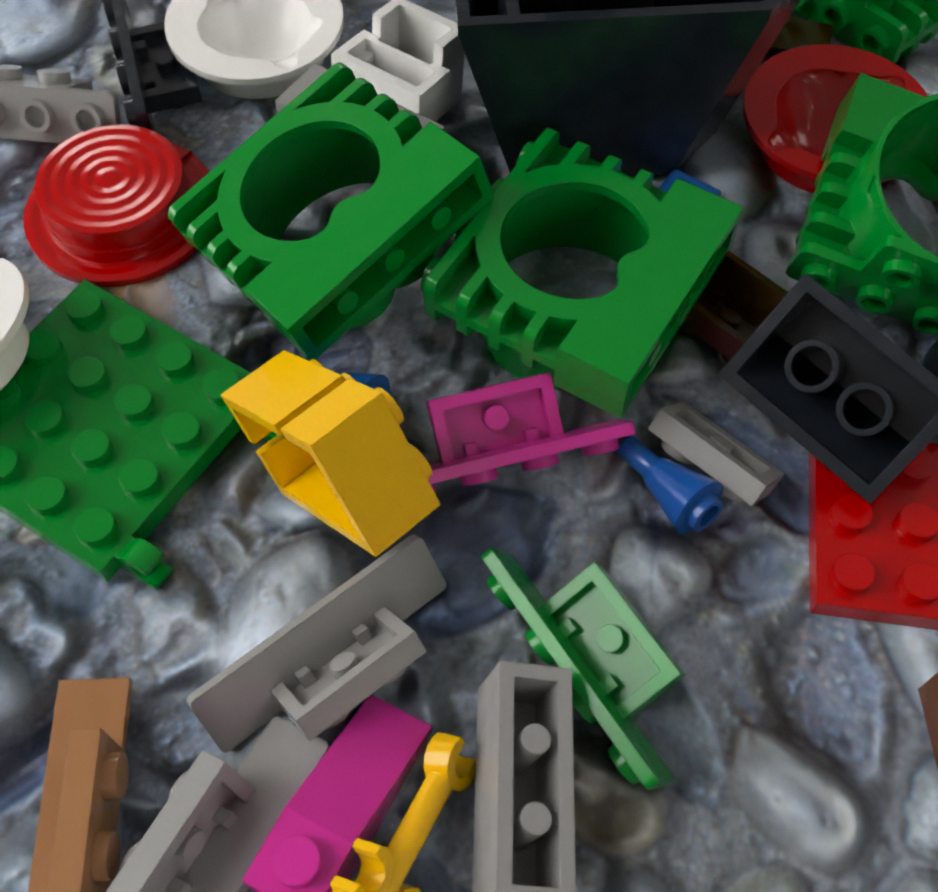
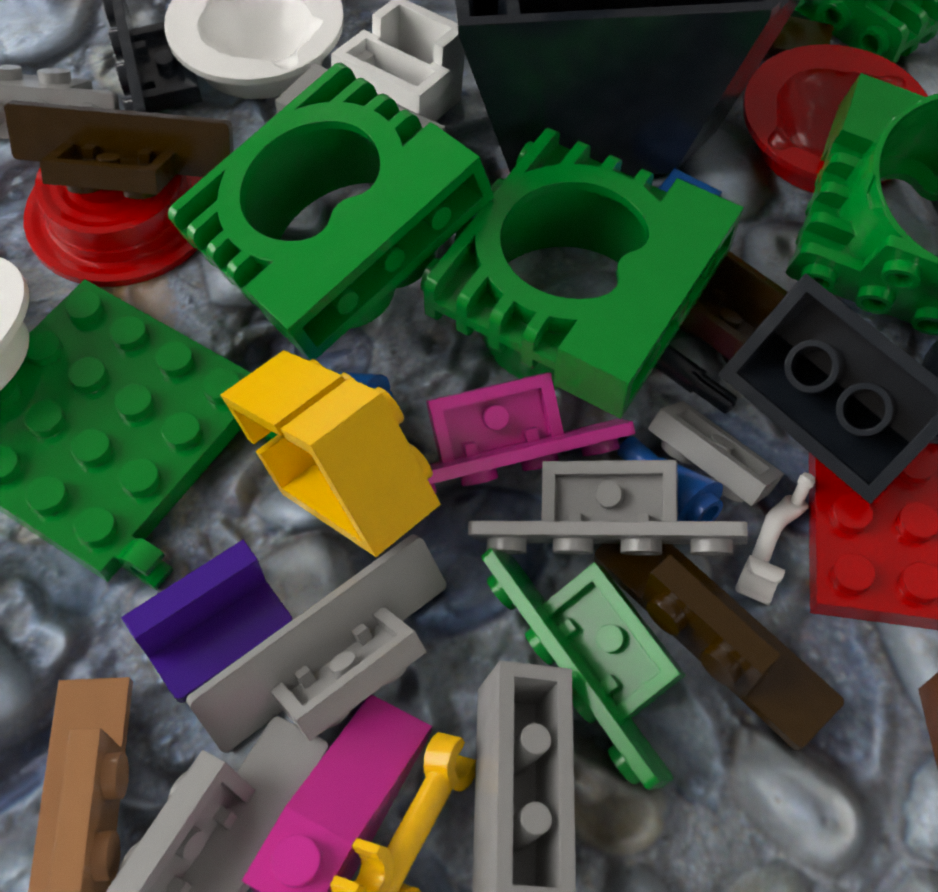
none -> dark brown bracket [4,100,234,199]
none -> dark purple panel [121,539,293,703]
none -> light grey bracket [468,460,748,556]
none -> dark brown bracket [594,544,844,750]
none -> black piece [655,345,737,414]
none -> white piece [735,472,815,606]

